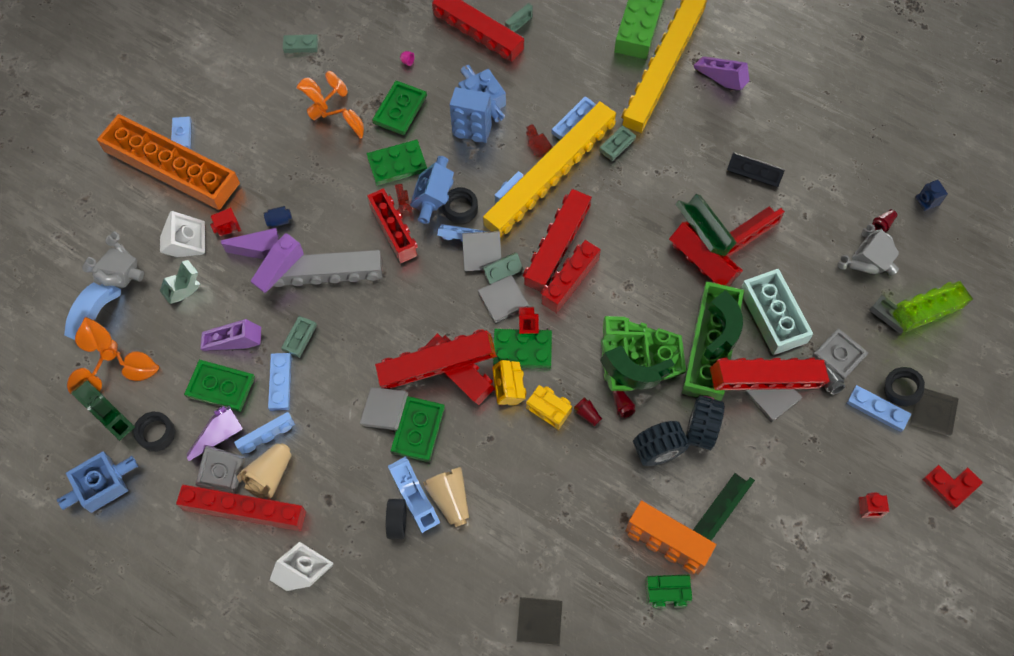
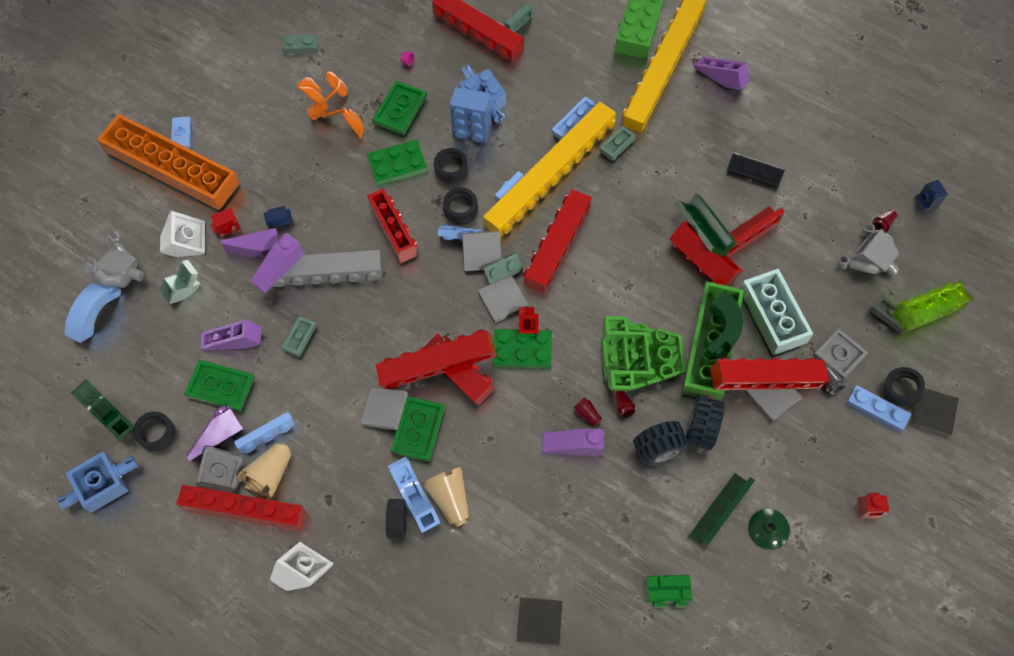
orange plant [67,317,159,394] -> none
light blue plate [268,353,292,411] -> none
clear red plate [395,184,413,217] -> none
medium blue brick [410,156,454,224] -> none
yellow brick [492,360,527,406] -> none
clear red plate [526,124,552,157] -> none
yellow brick [526,385,572,430] -> none
red brick [541,240,601,314] -> none
dark green arch [600,345,675,389] -> none
orange brick [625,500,717,574] -> none
red plate [922,465,984,510] -> none
none -> black tyre [434,148,468,183]
none -> medium lavender slope [542,429,604,456]
none -> dark green dish [748,509,790,550]

